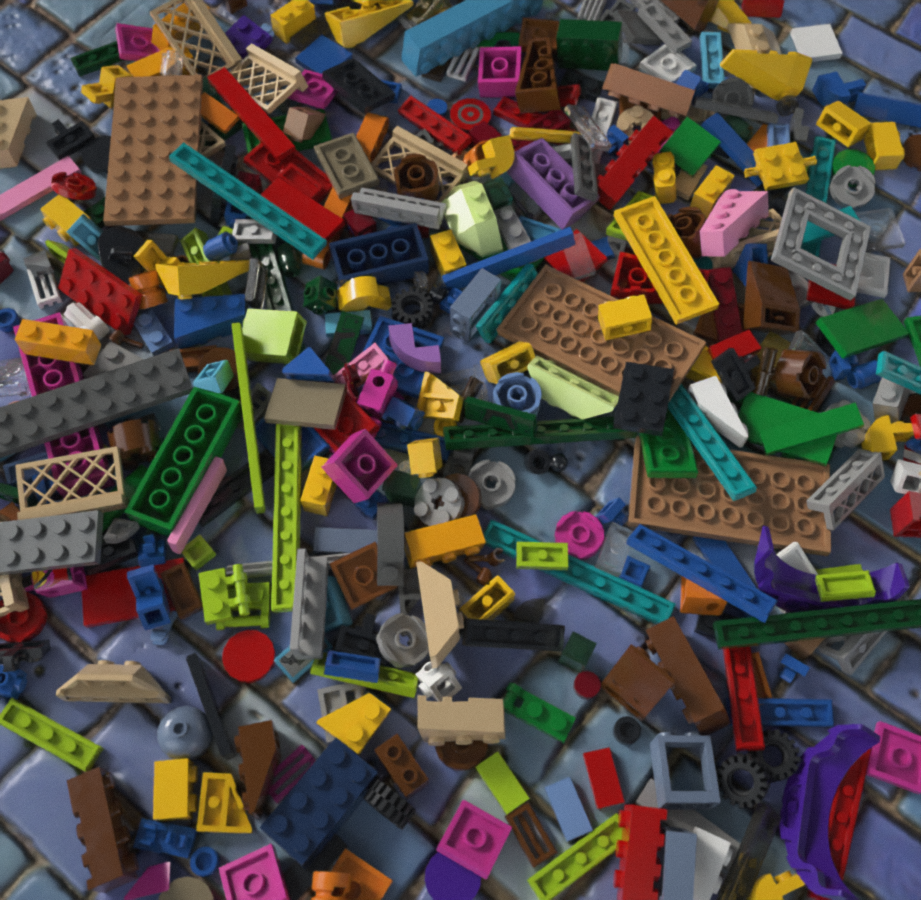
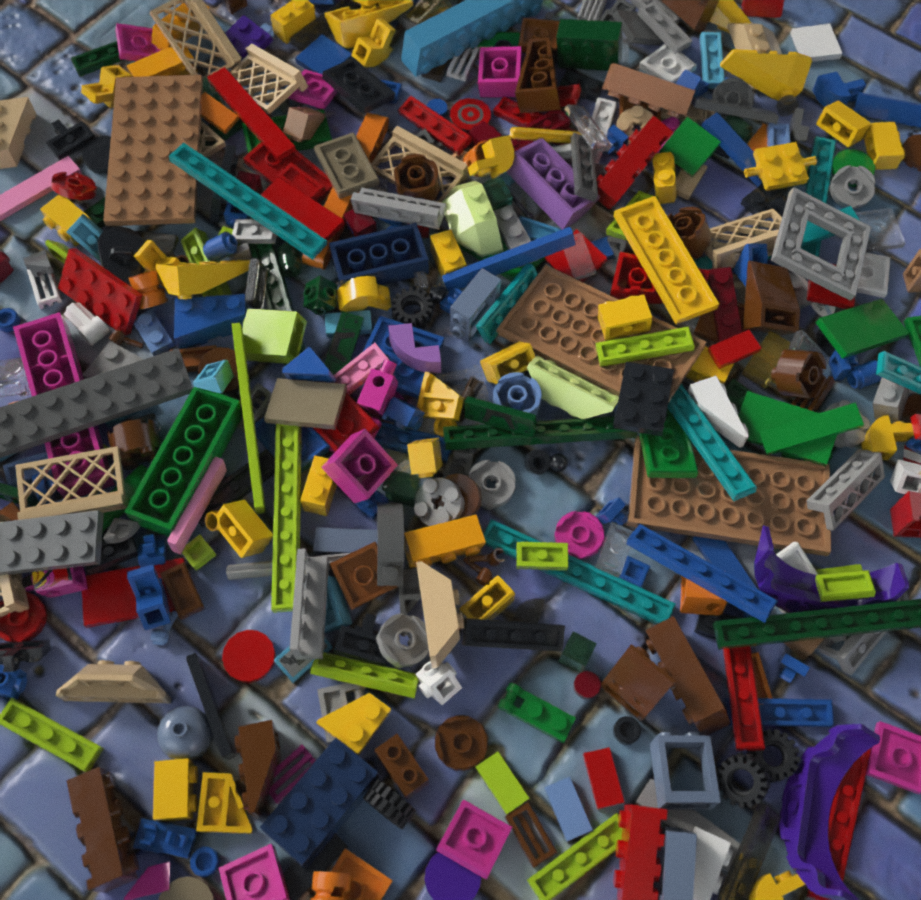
light orange brick [14,319,101,365] -> none
clear brick [160,50,183,76] -> none
lime plate [199,564,251,625] -> none
lime plate [216,582,271,631] -> none
blue tile [324,650,381,683] -> none
dark red plate [342,363,361,402] -> none
tan wedge [418,695,506,746] -> none
yellow brick [690,165,735,219] -> none
bright pink wedge [700,189,769,257] -> none
black hinge [711,348,761,402] -> none
dark brown axle [752,347,778,396] -> none
none -> yellow hinge [205,500,273,559]
none -> yellow brick [351,19,396,67]
none -> lime tile [595,326,695,367]

